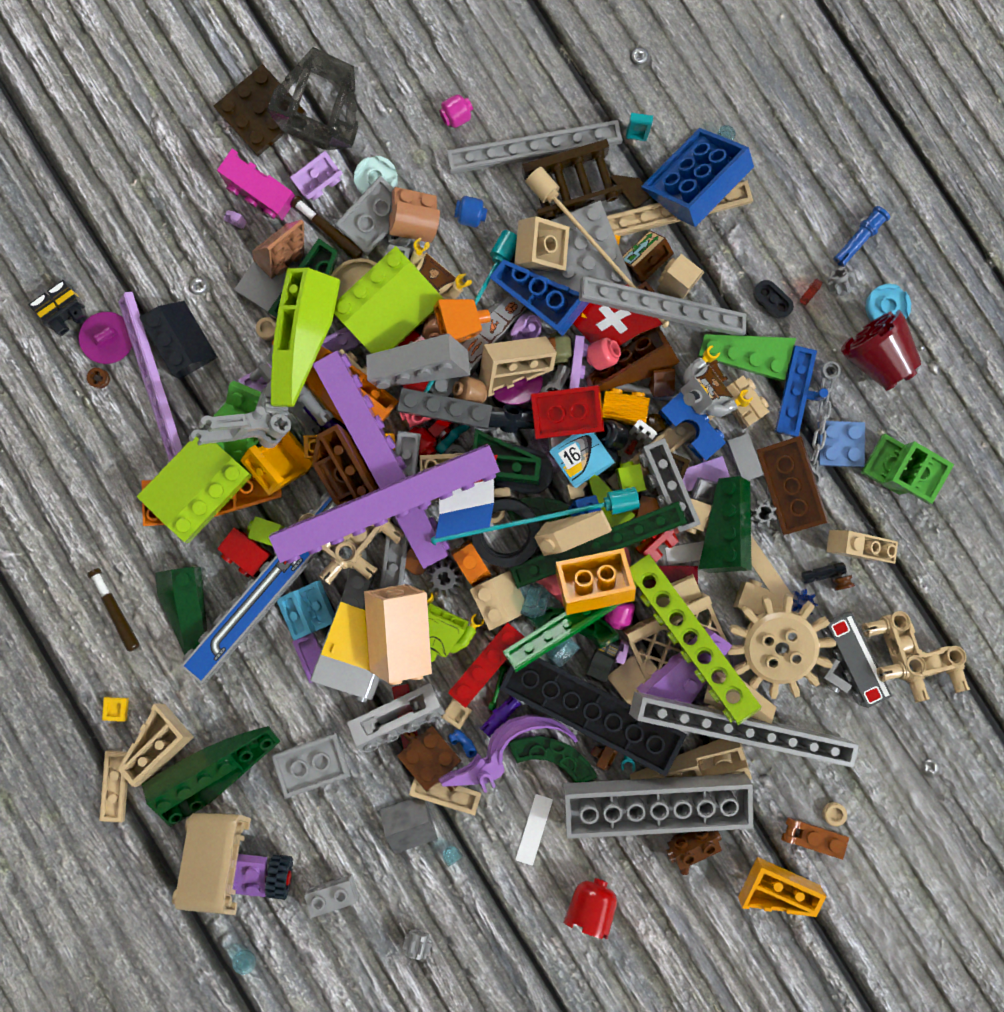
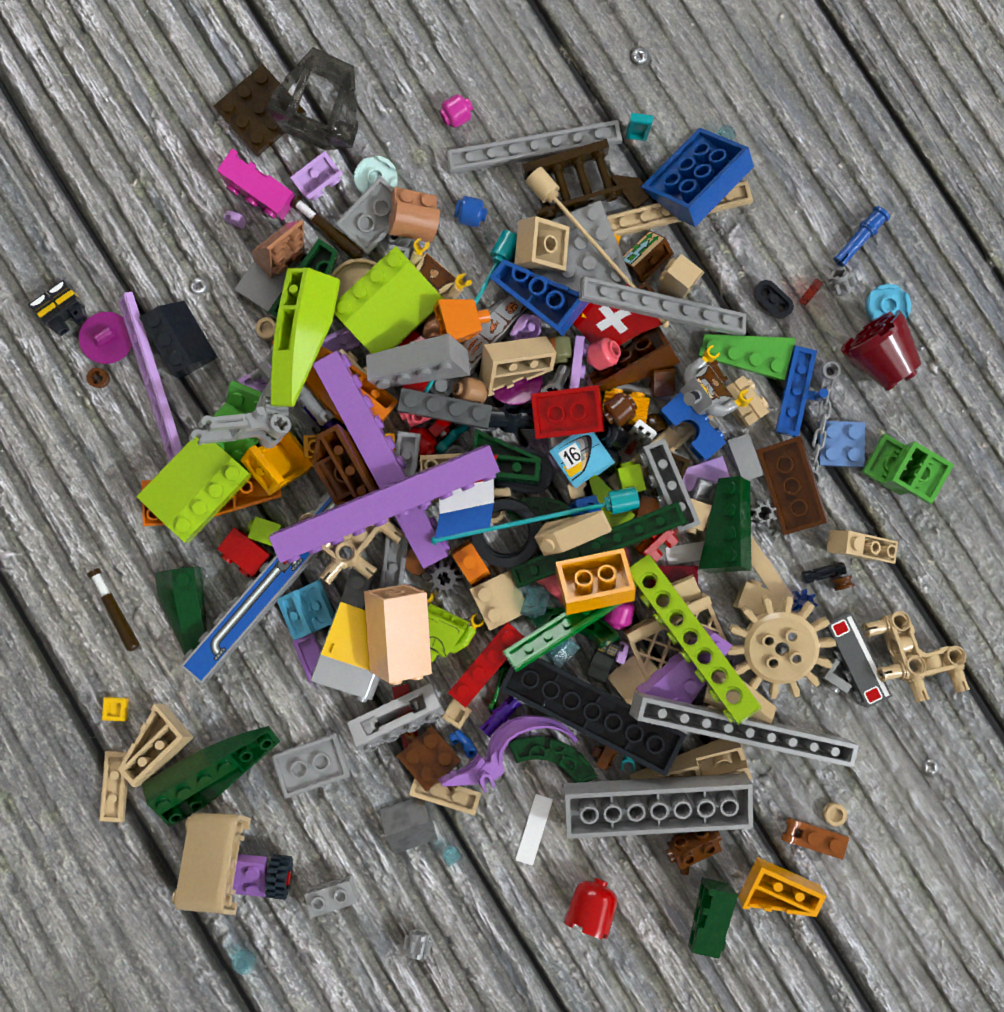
none -> reddish brown head [603,393,637,427]
none -> dark green wedge [688,877,738,959]

